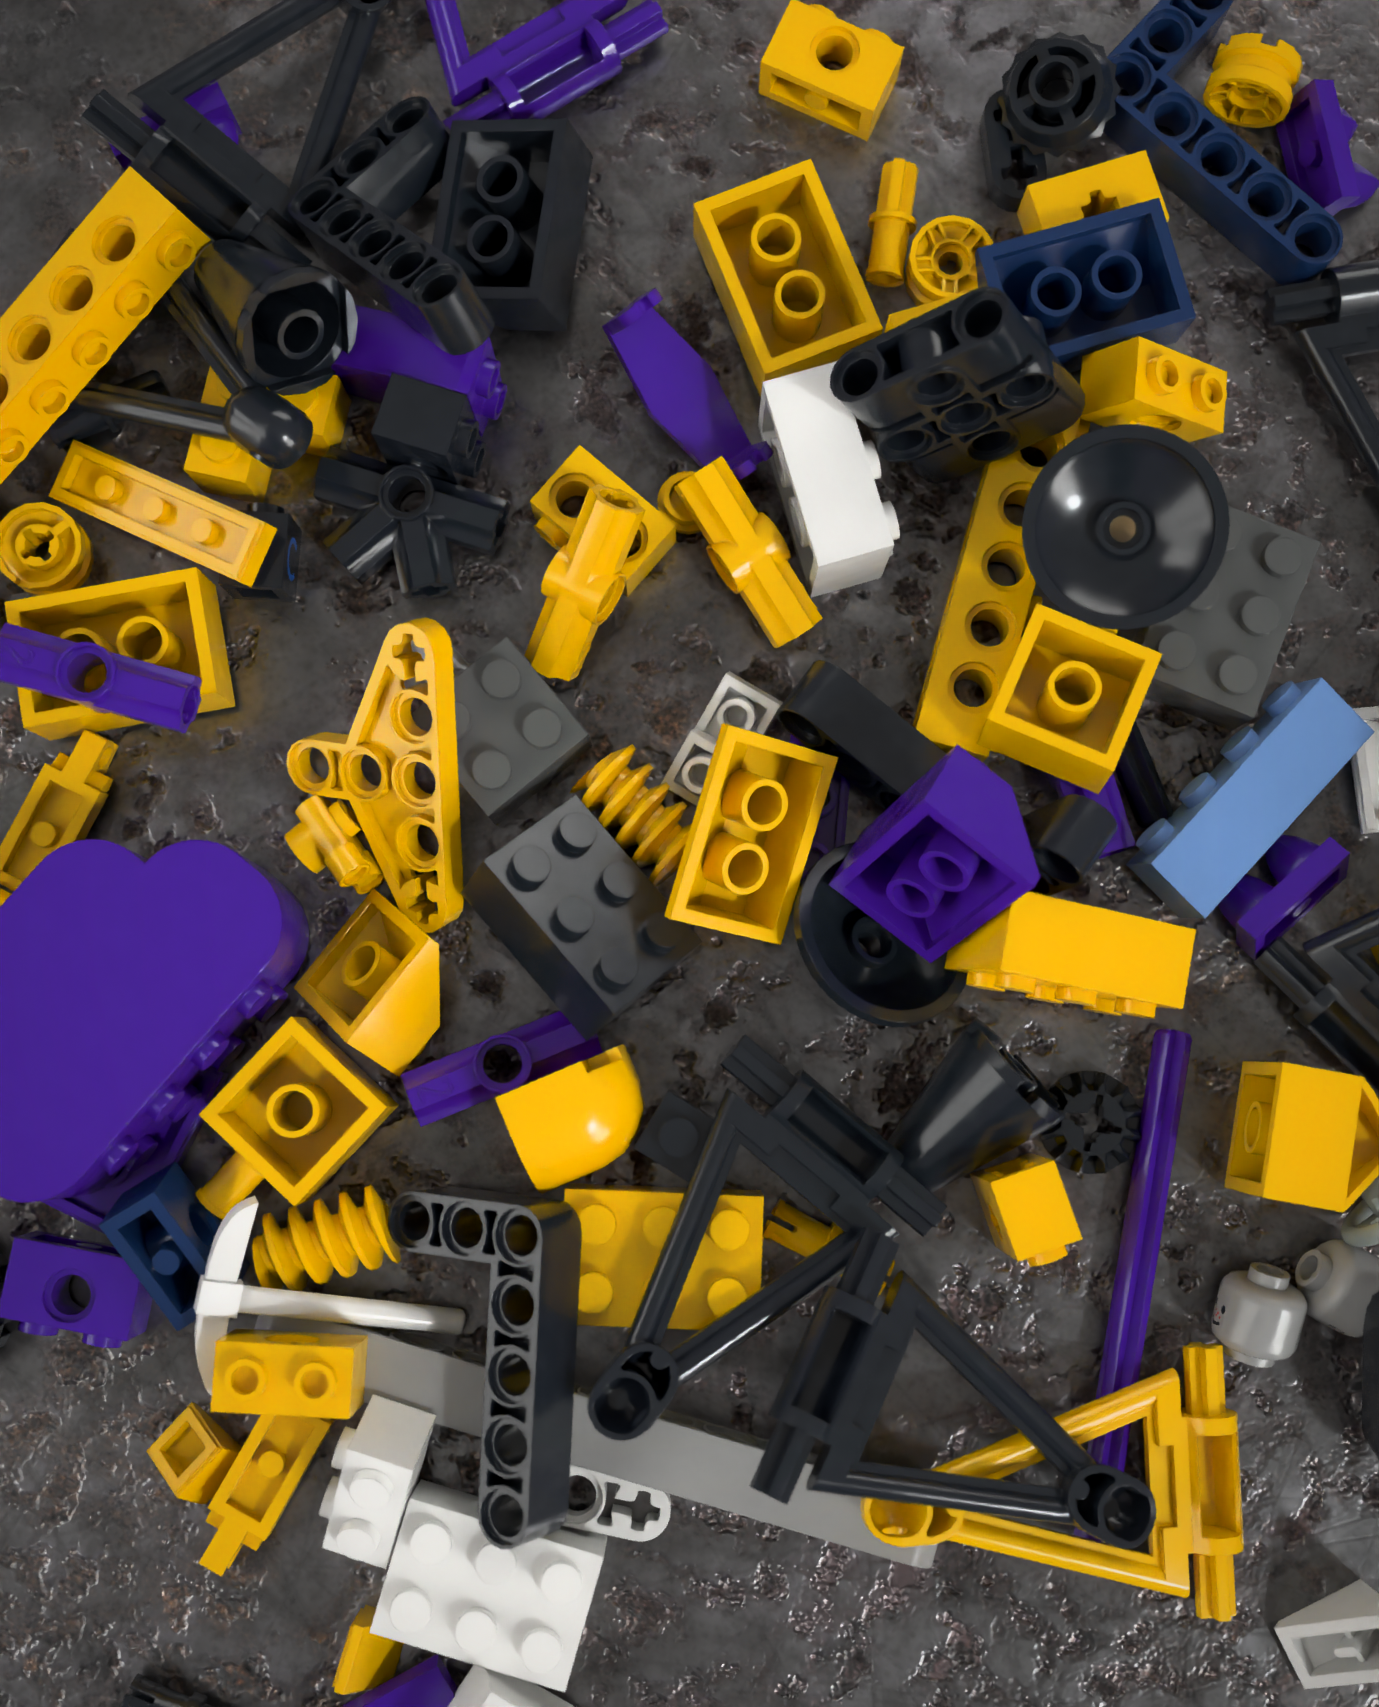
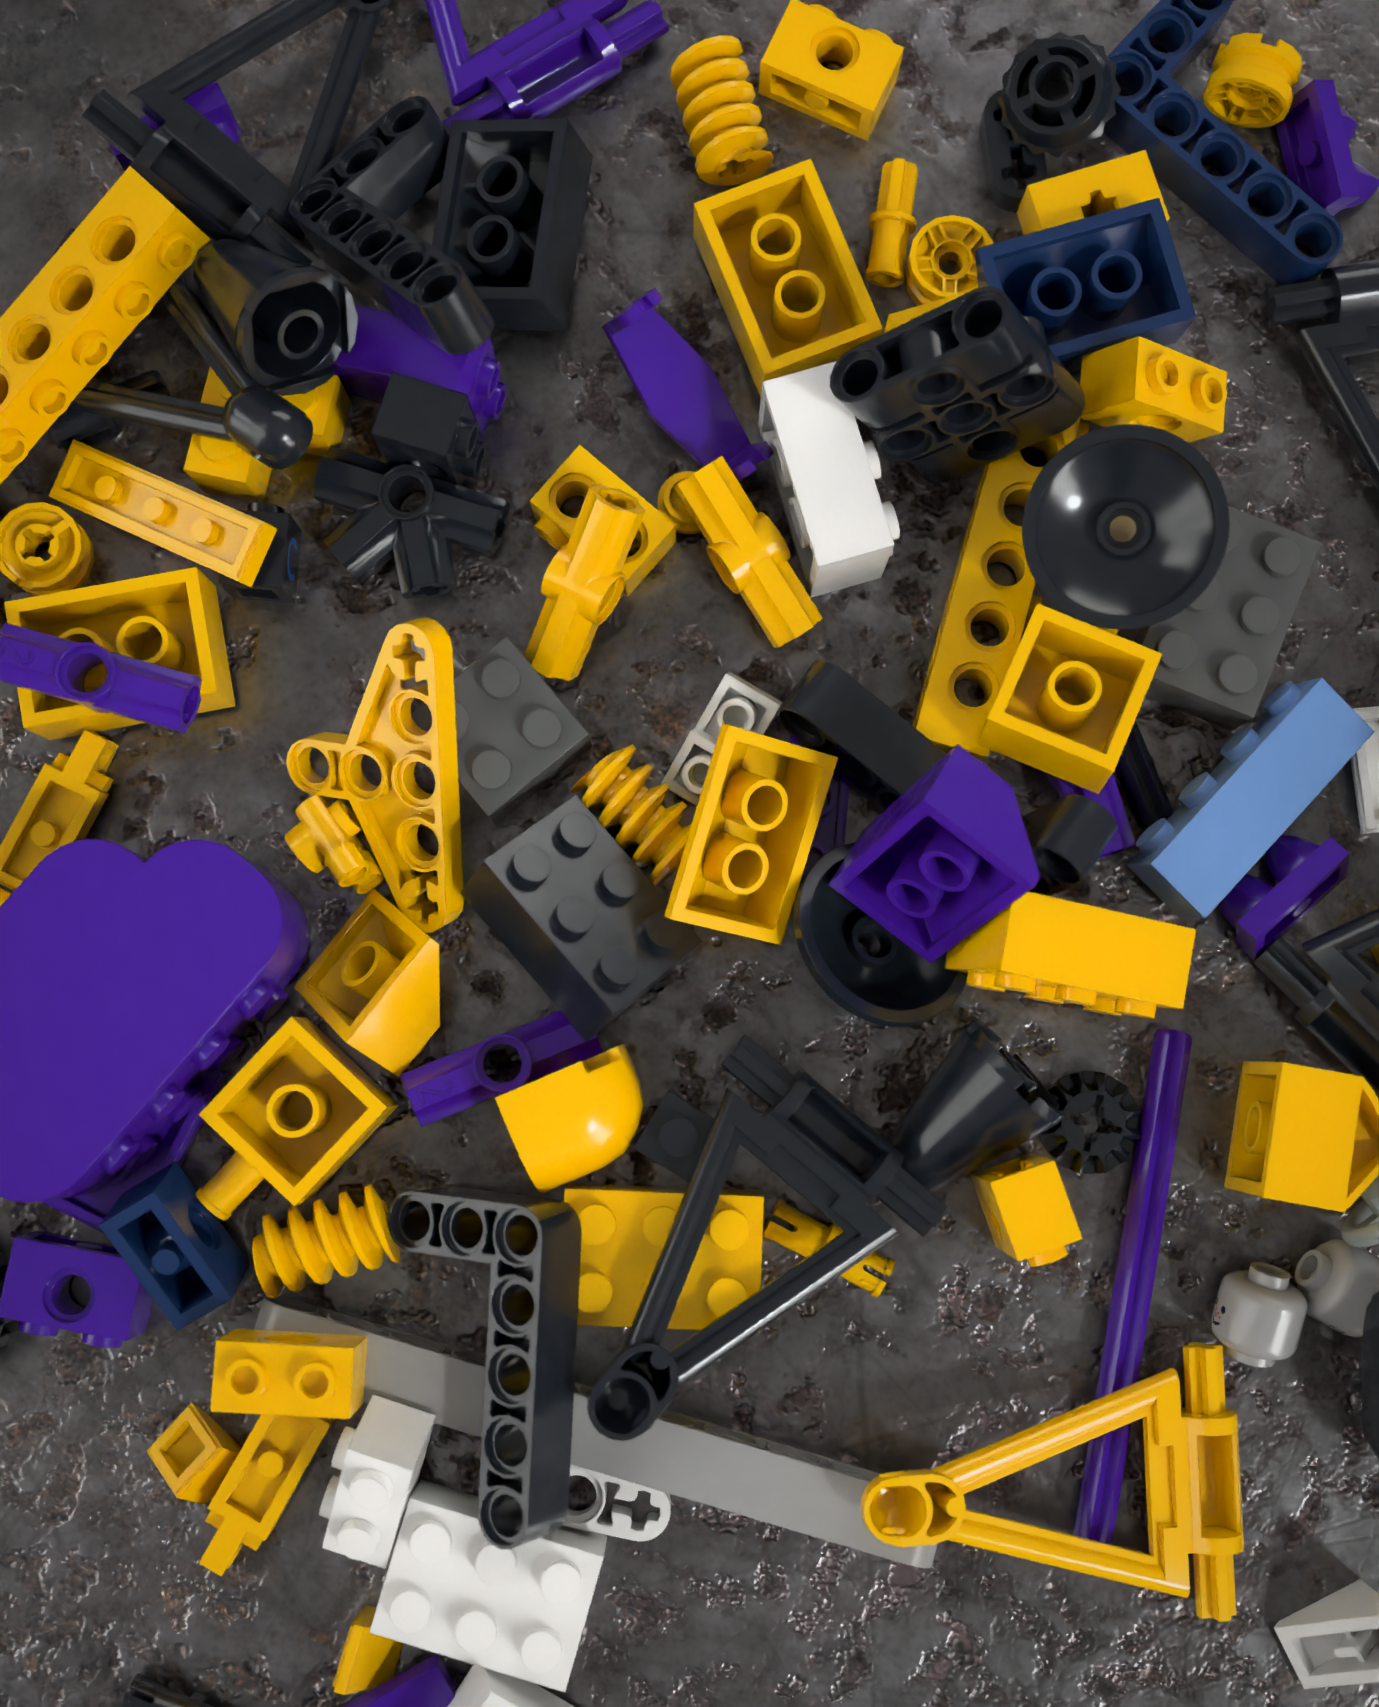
white piece [194,1196,466,1396] -> none
black piece [749,1227,1156,1549] -> none
none -> yellow piece [670,35,774,186]

